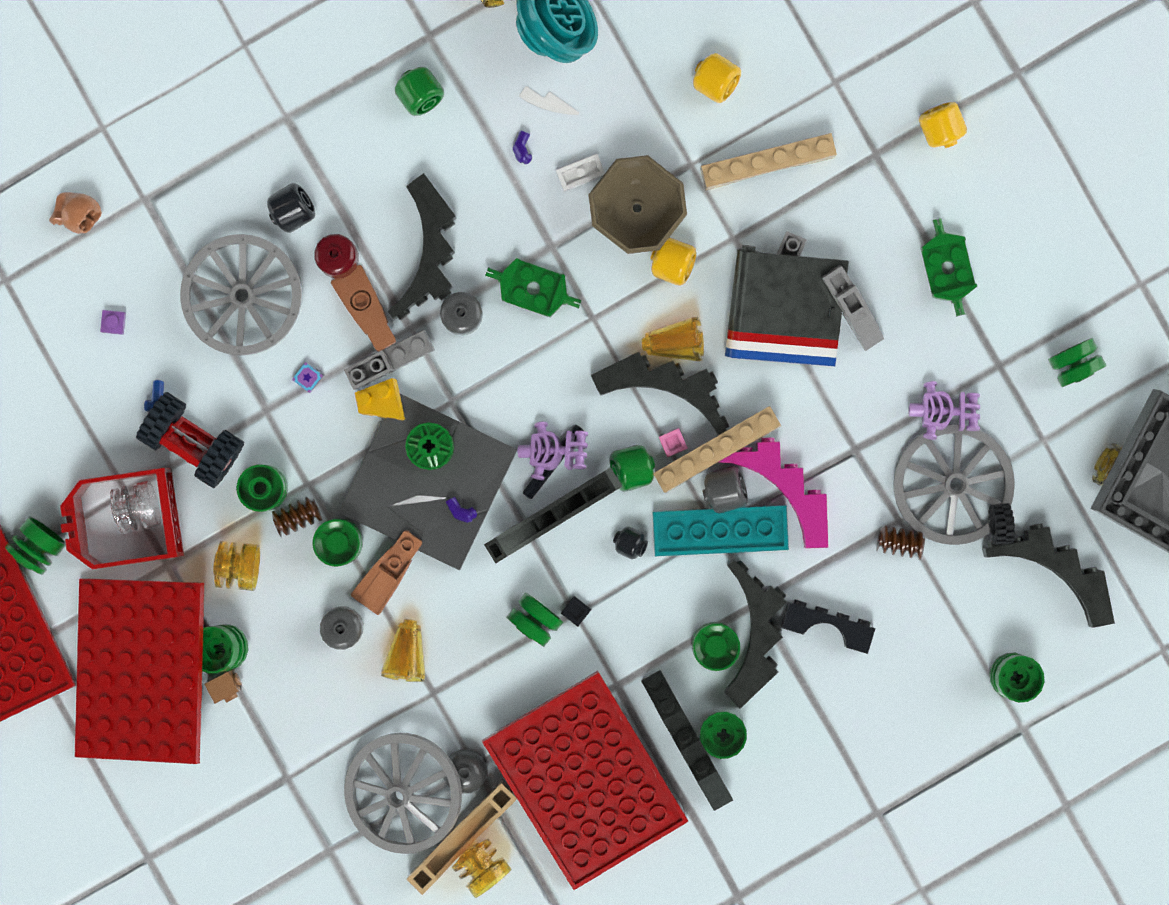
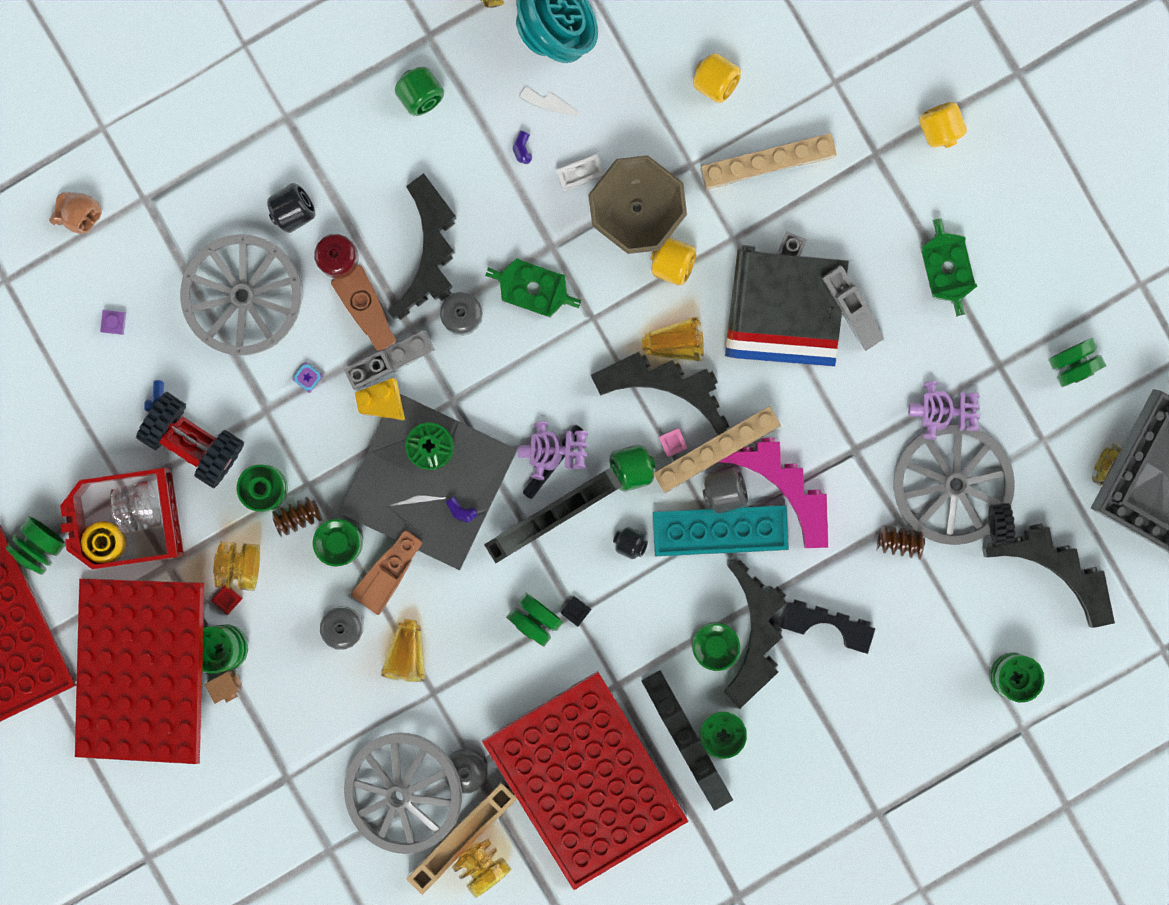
none -> yellow head [81,521,127,564]
none -> red tile [211,584,243,615]

